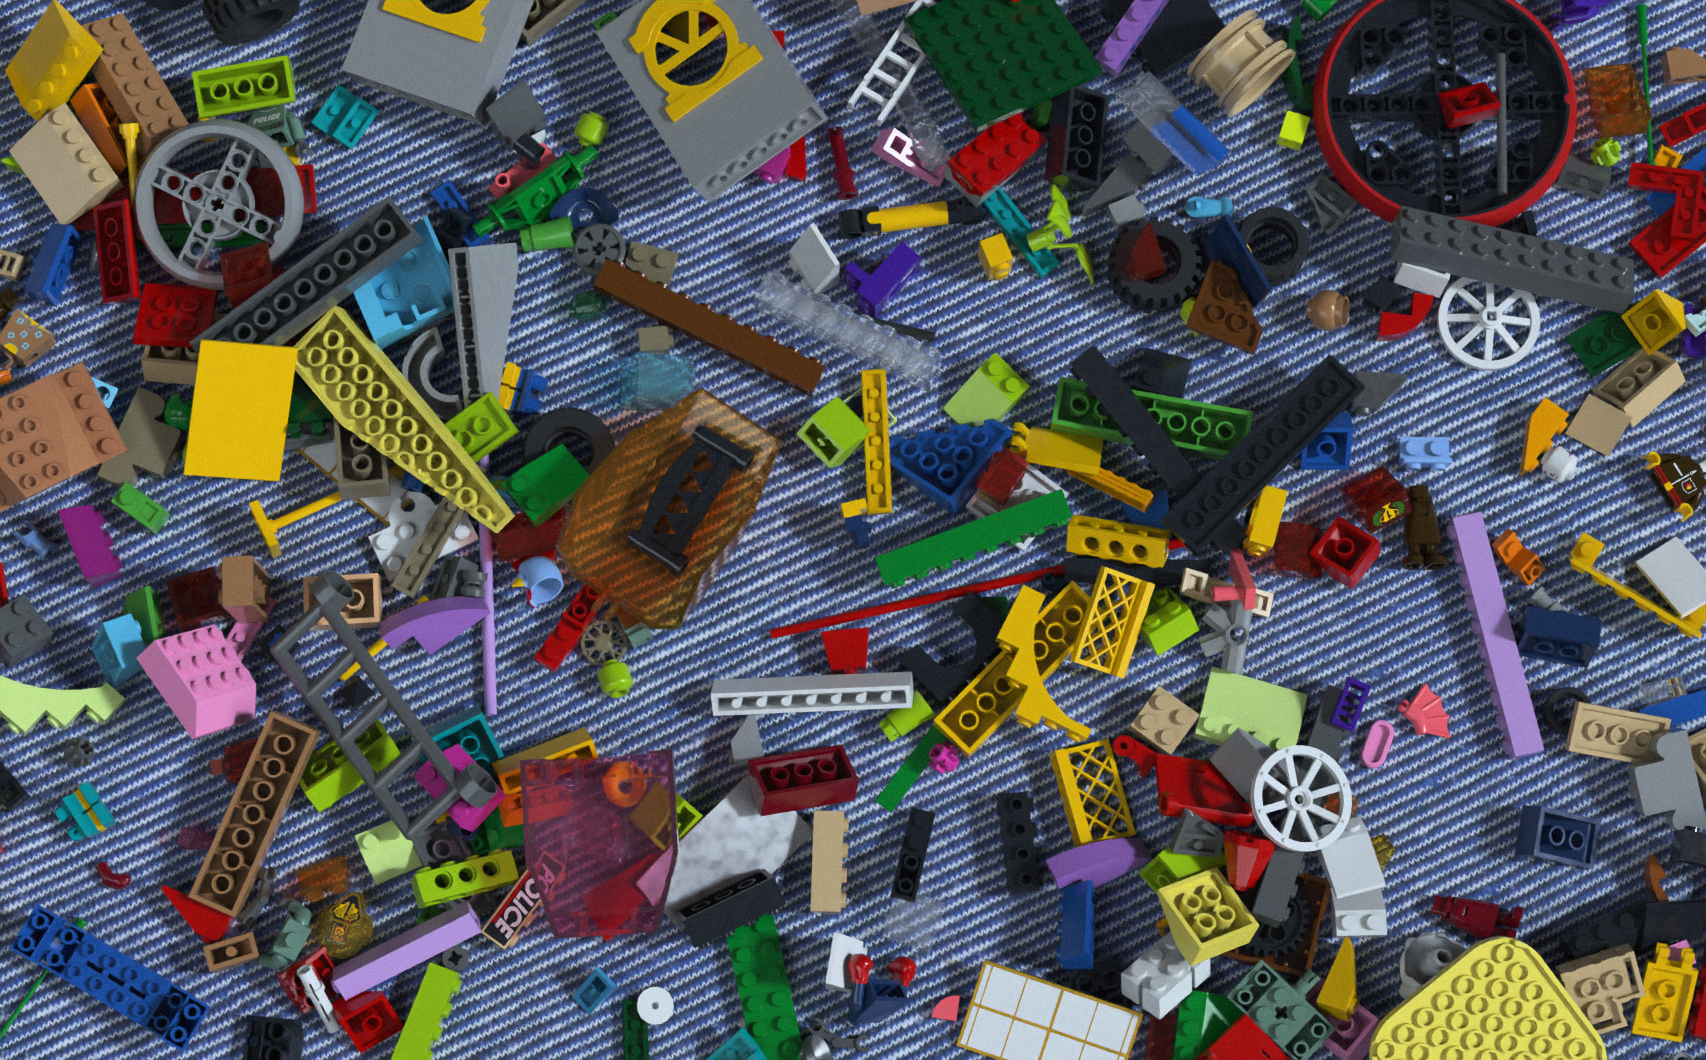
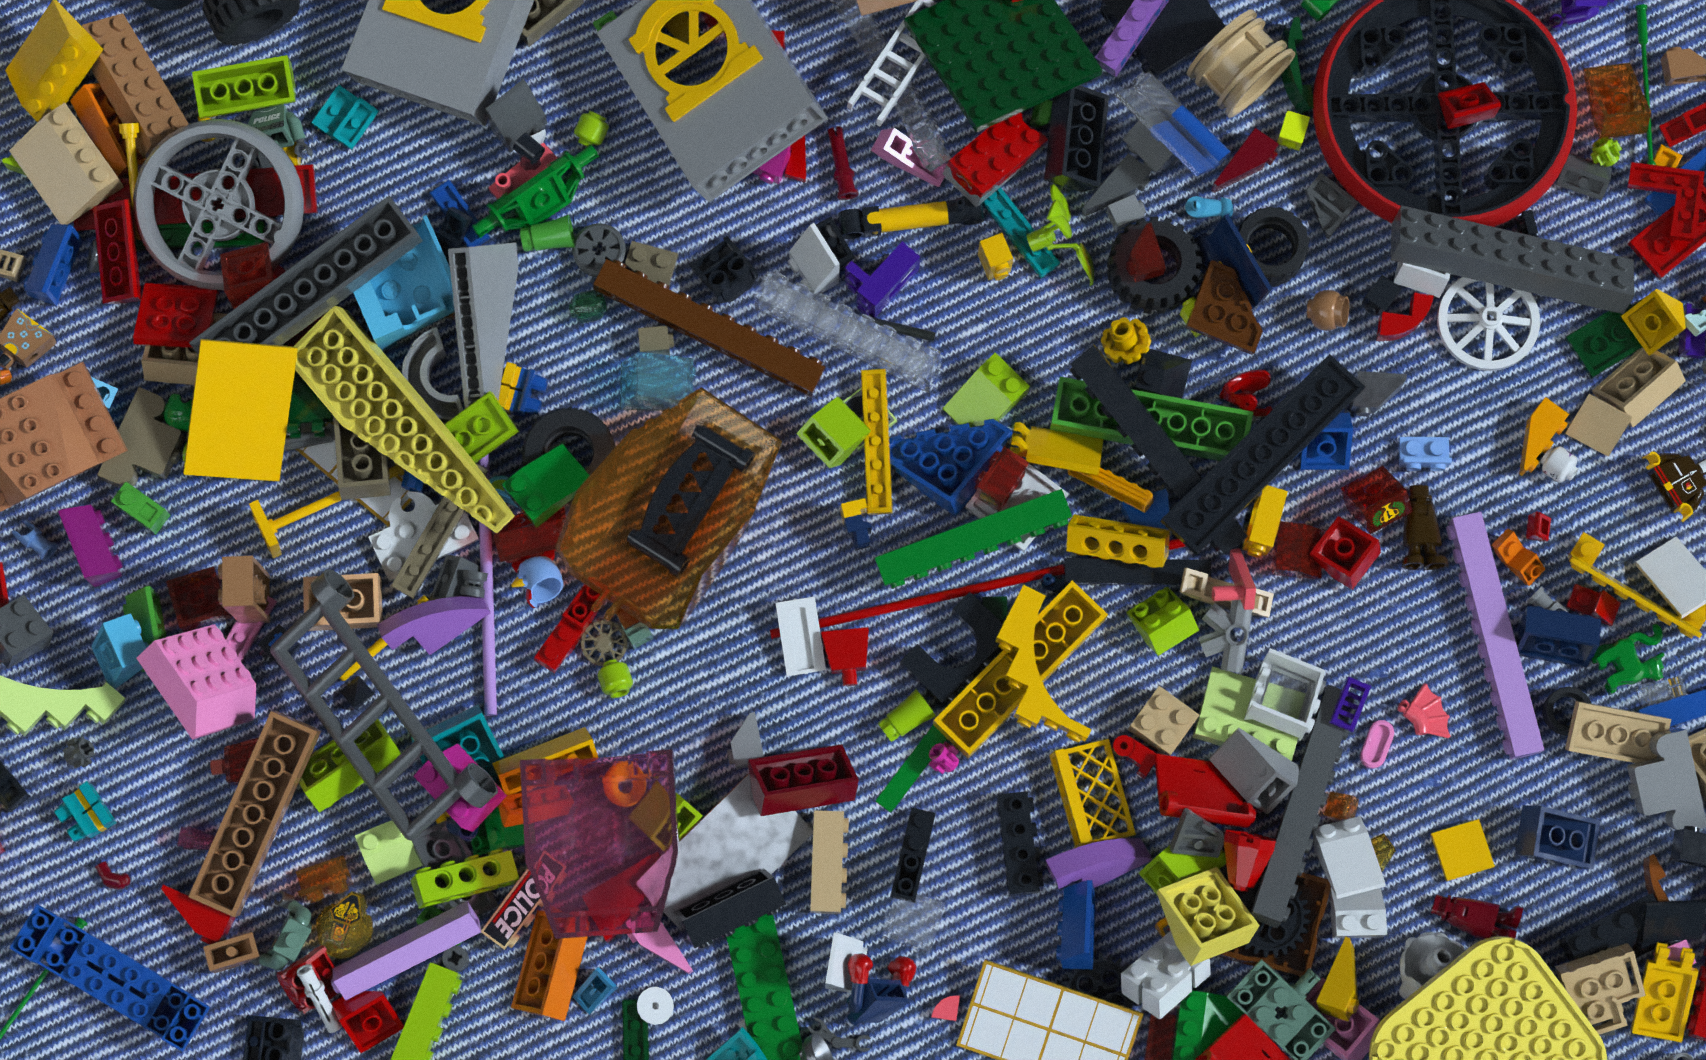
dark grey piece [237,866,277,929] -> none
dark blue piece [550,187,619,229] -> none
white brick [711,672,914,716] -> none
yellow fence [1070,566,1155,679] -> none
white wheel [1250,745,1352,852] -> none
dark grey piece [1496,53,1507,195] -> none
none -> orange slope [511,910,591,1021]
none -> bright pink slope [625,907,693,974]
none -> black slope [688,236,758,303]
none -> white piece [775,597,826,676]
none -> black slope [816,217,855,269]
none -> yellow plant [1101,317,1151,365]
none -> dark red slope [1211,128,1279,193]
none -> red helmet [1219,370,1273,417]
none -> window [1244,648,1326,741]
none -> yellow tile [1430,819,1495,882]
none -> red slope [1526,512,1551,542]
none -> red slope [1565,584,1621,626]
none -> green animal [1591,624,1665,695]

